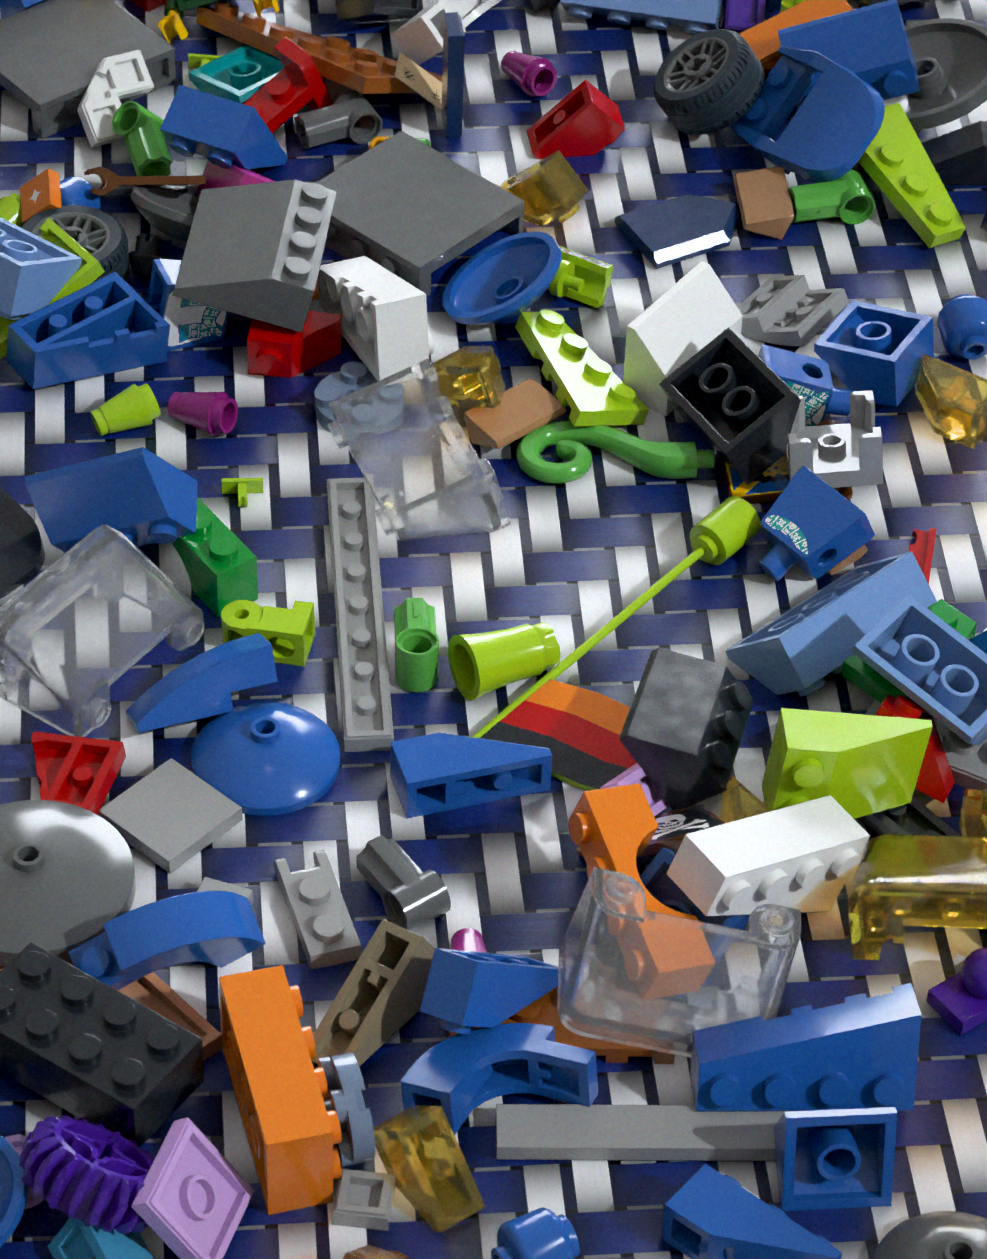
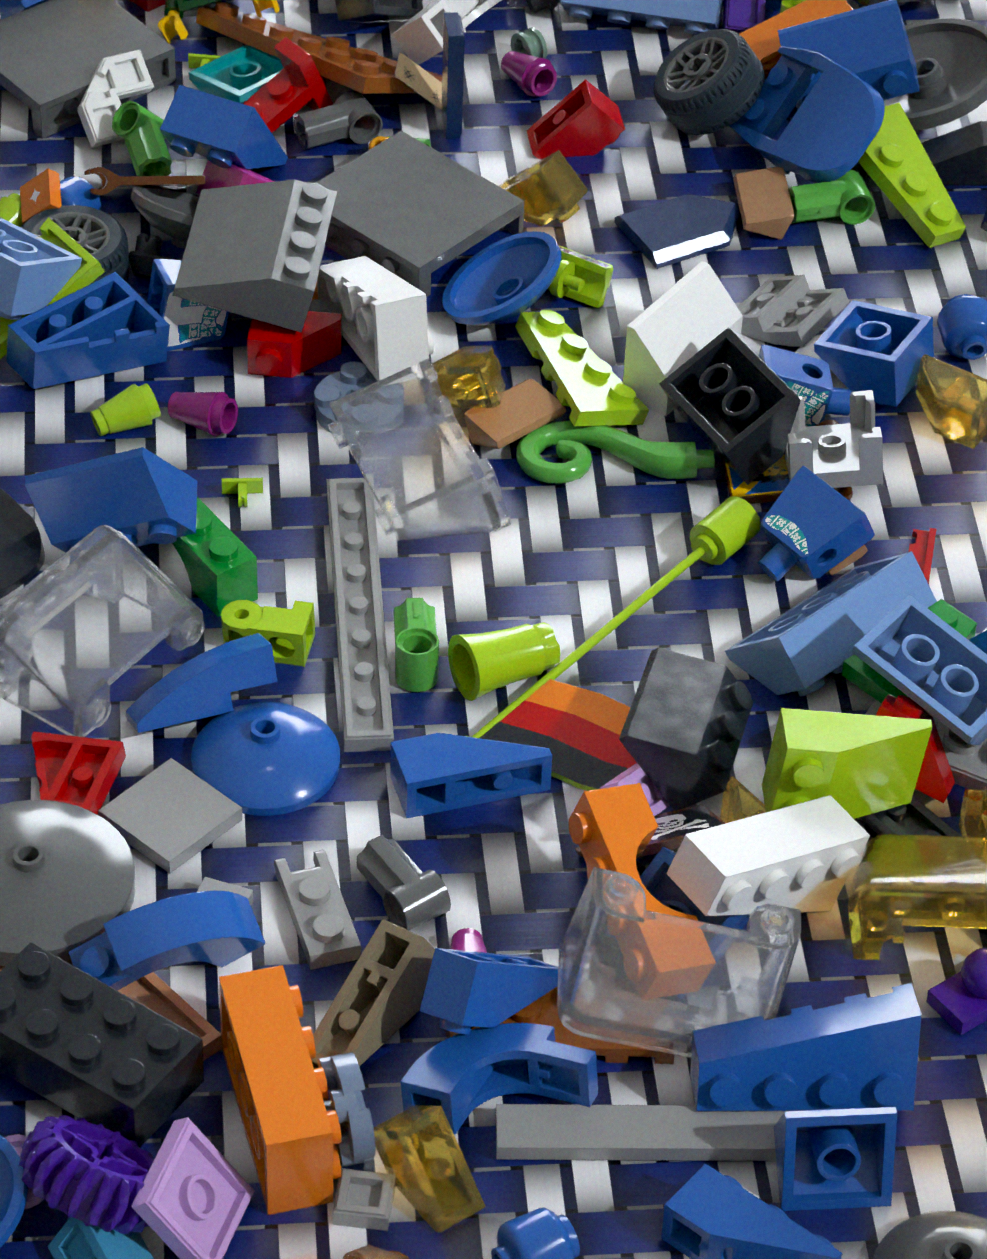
none -> sand green bush [510,27,547,59]

